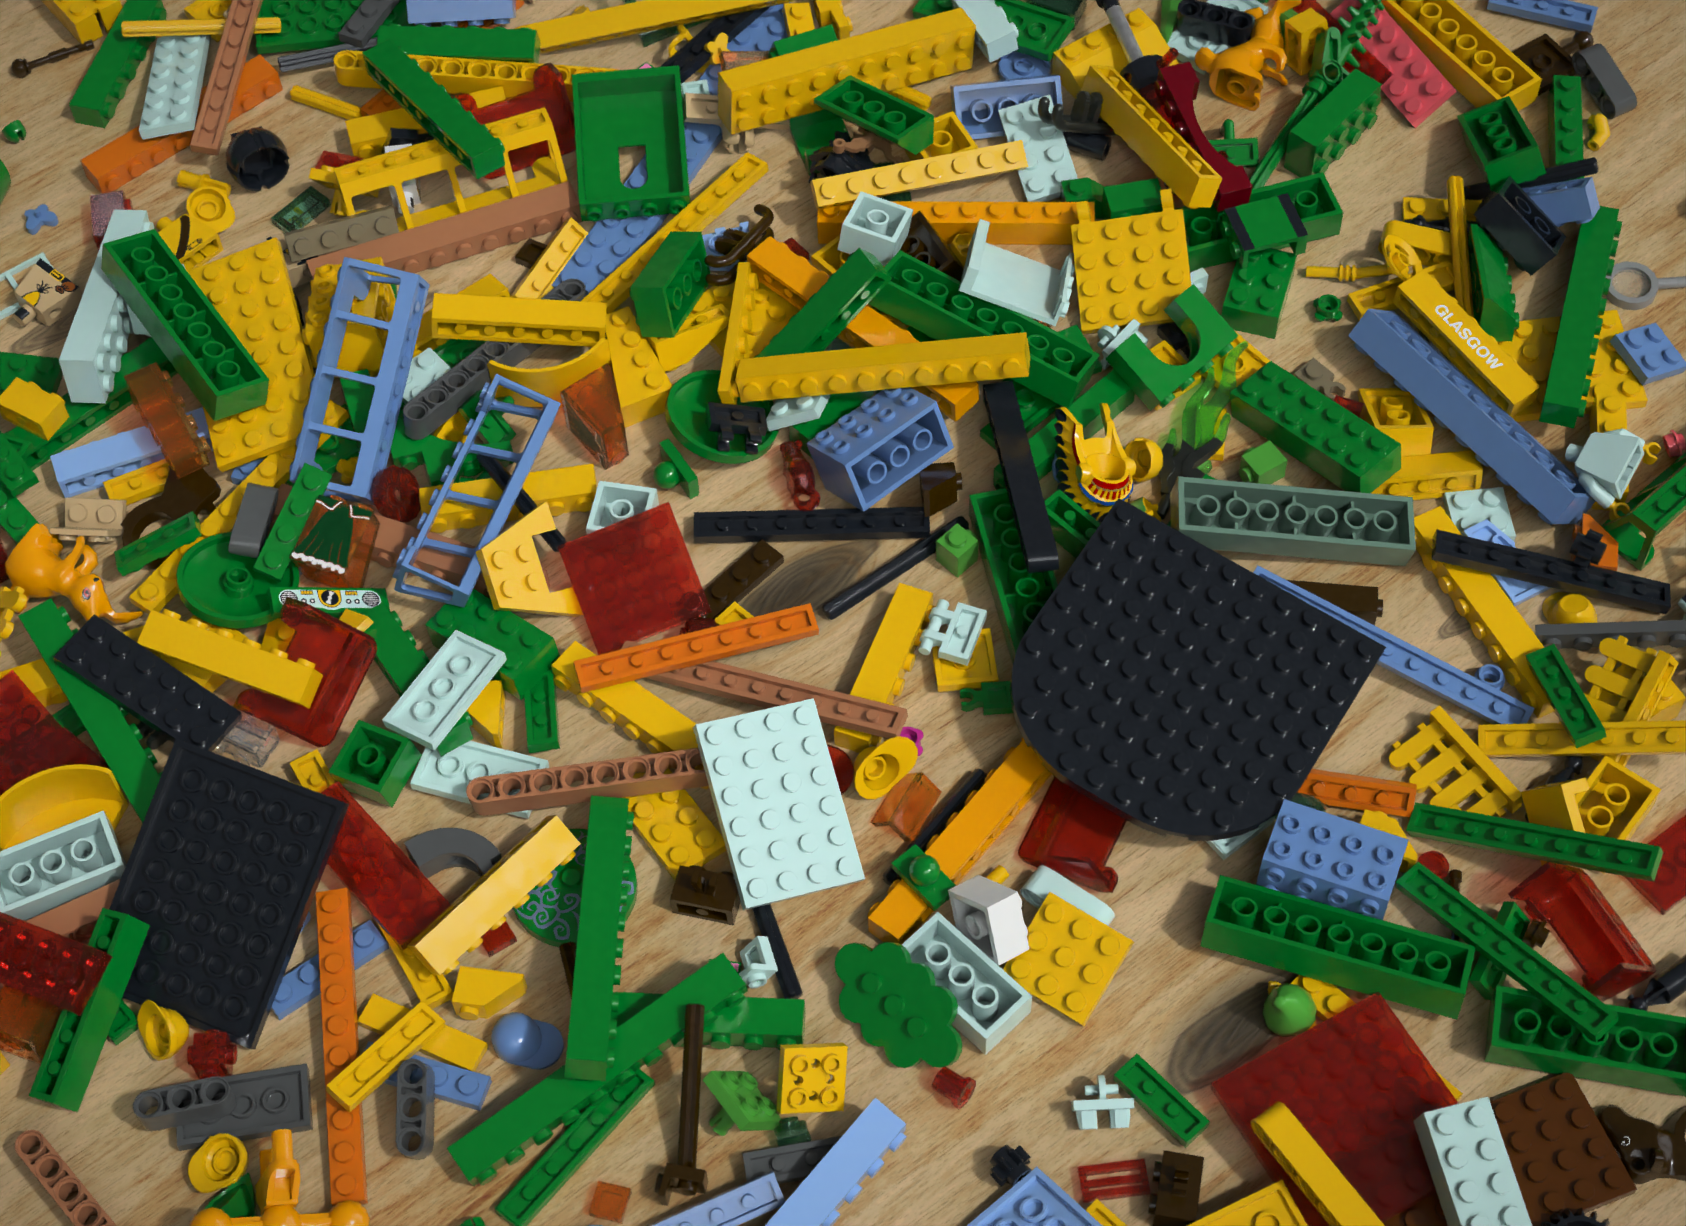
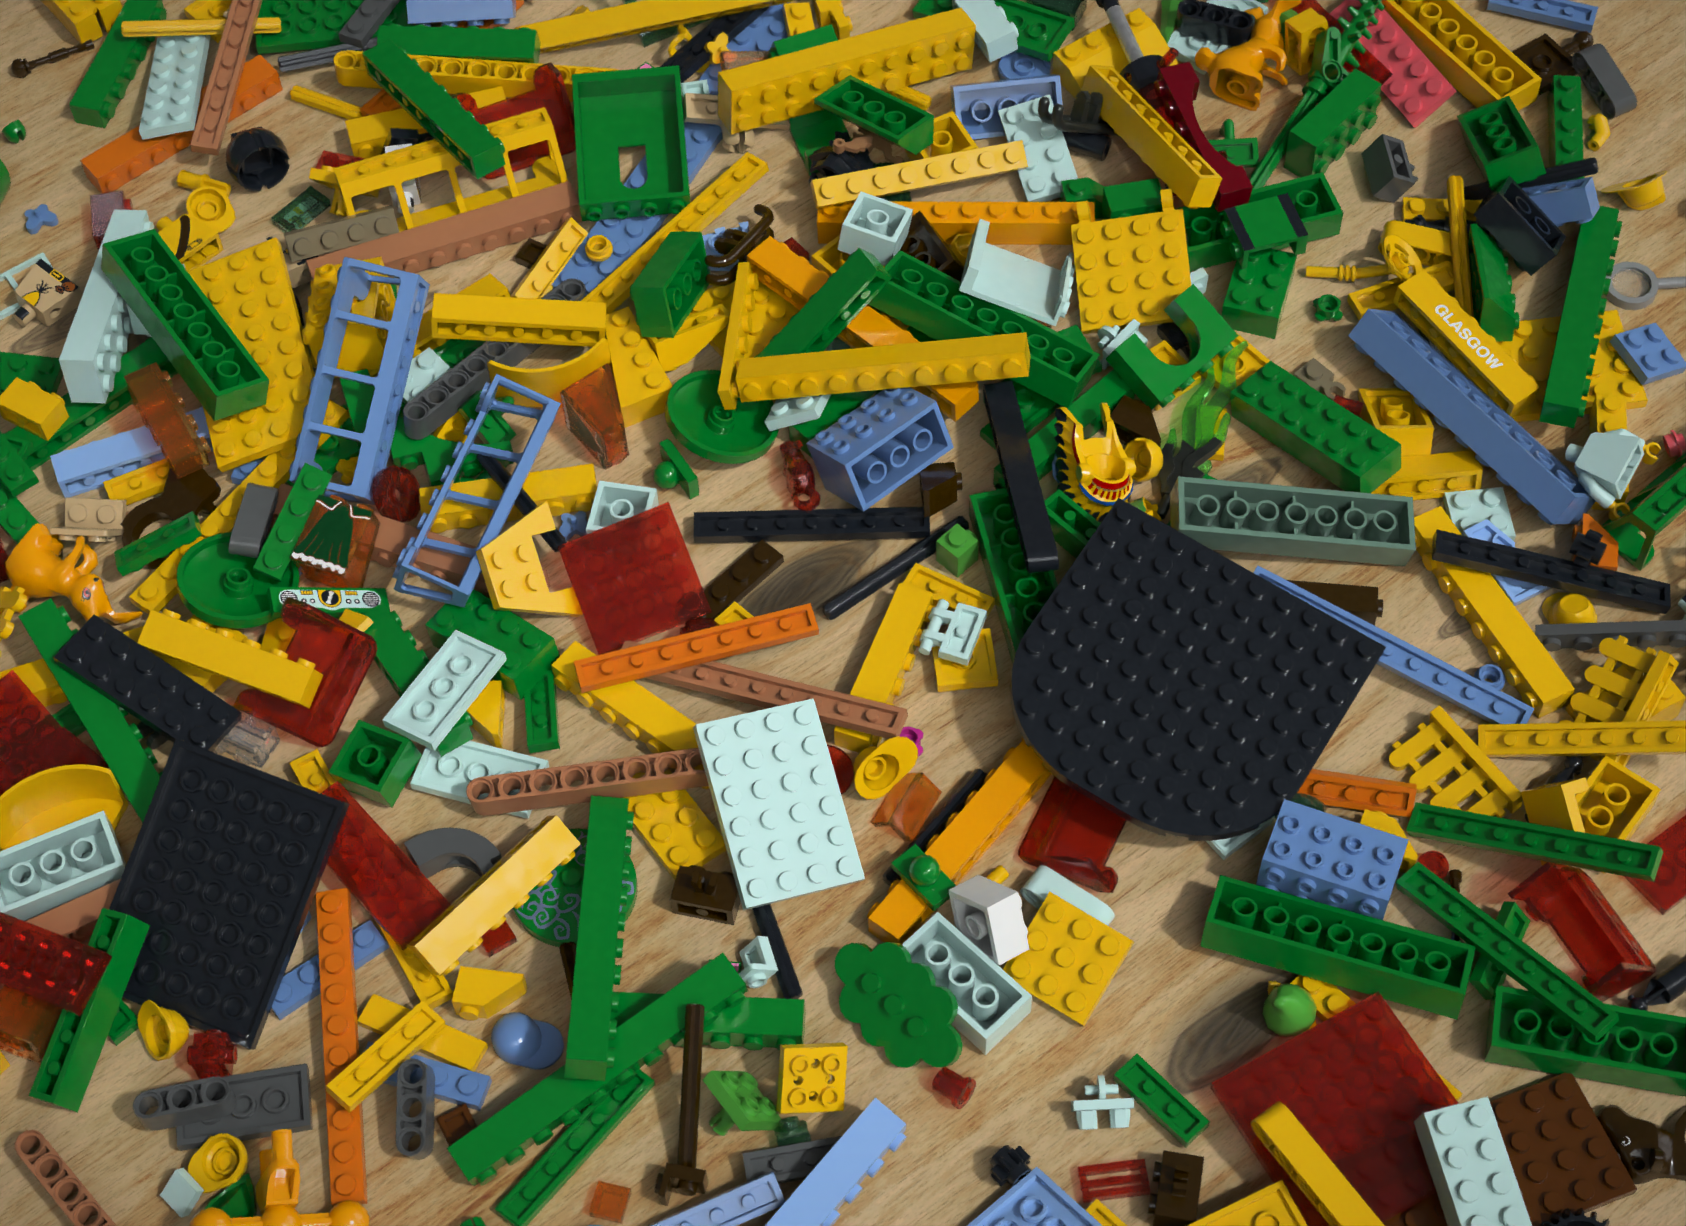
black plate [706,402,768,454] -> none
green plate [960,681,1013,715] -> none
bright green brick [1239,440,1288,484] -> none
dark brown plate [1522,919,1550,949] -> none
green plate [1525,644,1606,749] -> none
none -> light aqua tile [160,1168,204,1217]
none -> reddish brown tile [436,1103,477,1146]
none -> medium blue piece [559,511,588,541]
none -> yellow plate [585,235,613,262]
none -> yellow plate [903,563,995,617]
none -> dark brown slope [1110,395,1161,447]
none -> dark grey brick [1361,134,1418,203]
none -> yellow piece [1600,170,1667,211]

